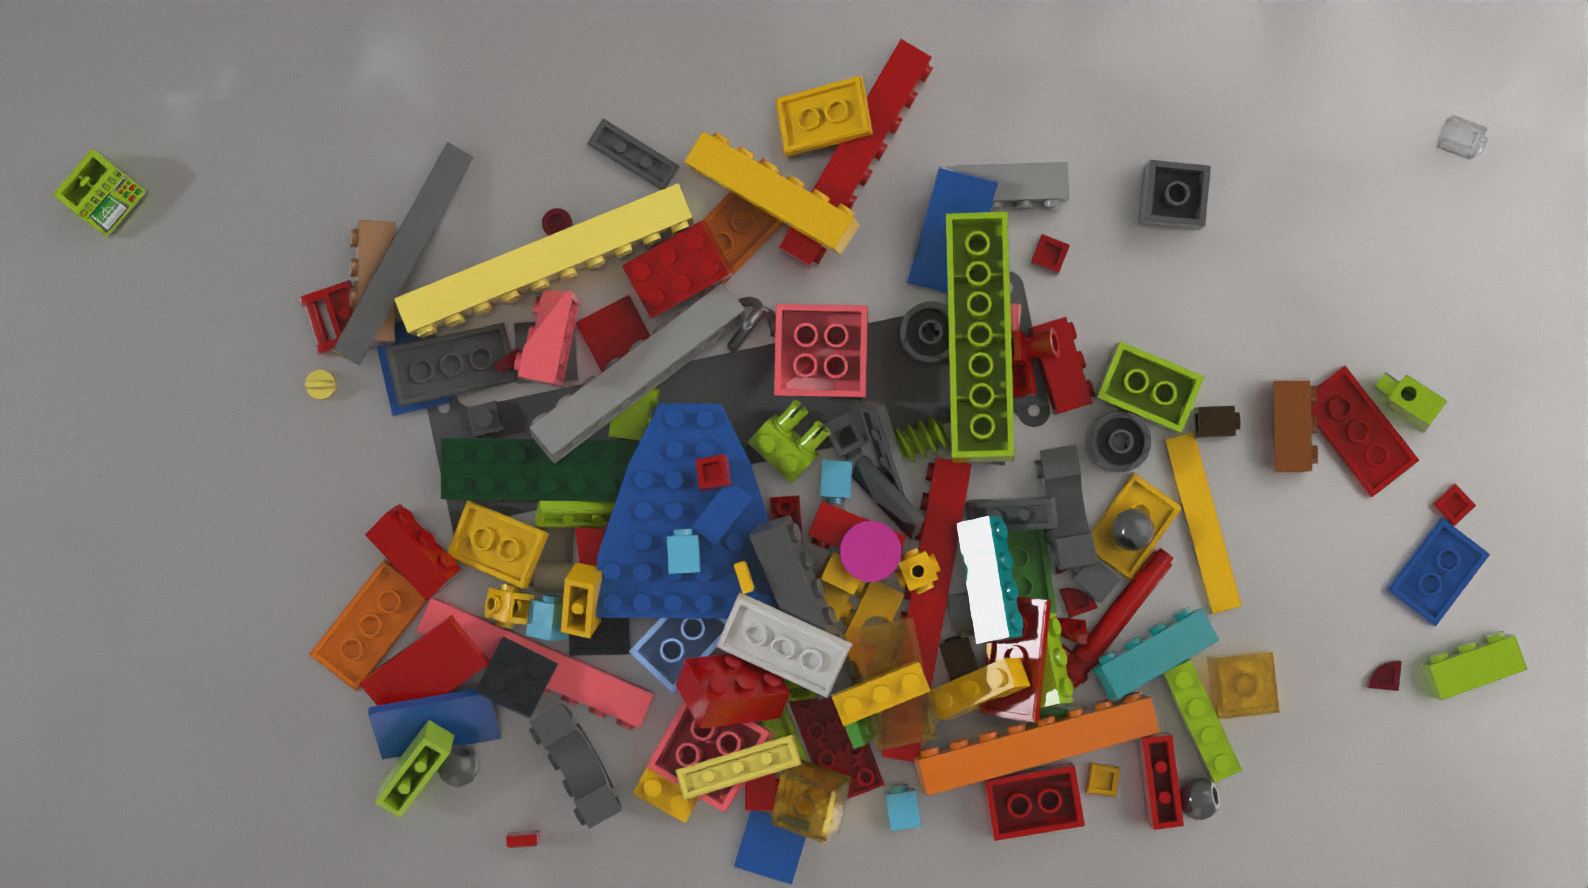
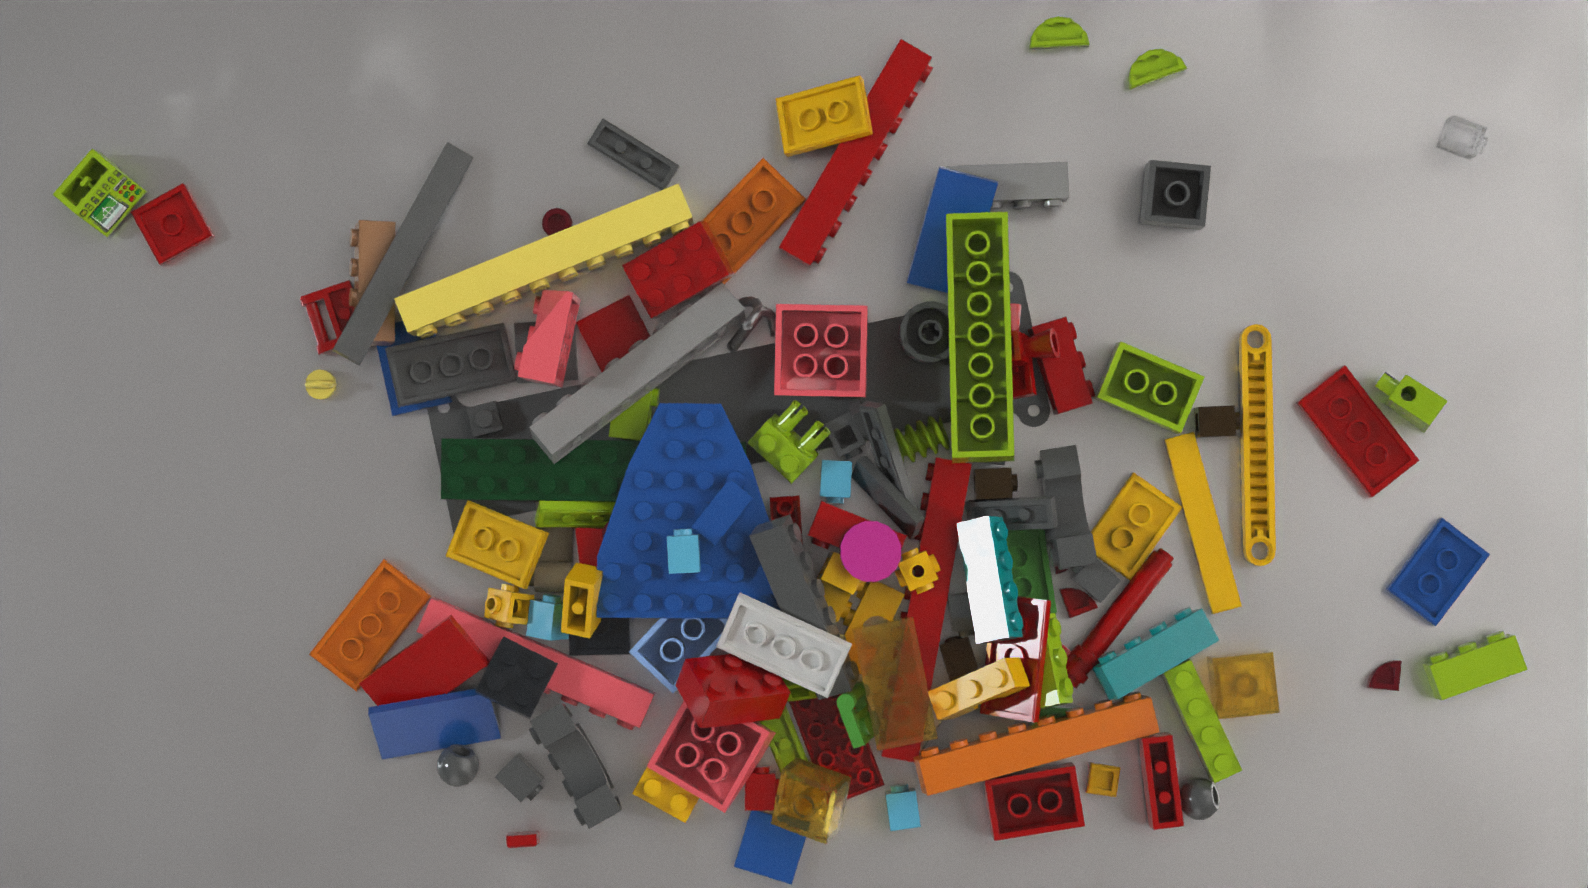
red brick [365,504,462,601] -> none
lime brick [375,720,455,818] -> none
dark red tile [492,347,520,373] -> none
light yellow tile [675,735,802,800] -> none
yellow brick [684,131,860,256] -> none
red tile [696,454,732,491] -> none
yellow tile [734,560,755,594] -> none
yellow brick [831,660,930,726] -> none
red tile [1030,234,1070,274] -> none
red tile [1057,618,1088,644] -> none
dark grey brick [1086,411,1151,472] -> none
dark grey piece [1112,508,1154,551] -> none
dark orange brick [1273,378,1318,472] -> none
red tile [1432,483,1476,526] -> none
none -> red tile [131,183,214,265]
none -> dark grey brick [495,753,545,802]
none -> dark brown brick [973,468,1018,499]
none -> lime tile [1029,16,1090,49]
none -> lime tile [1128,49,1187,90]
none -> yellow gear [1238,324,1276,566]

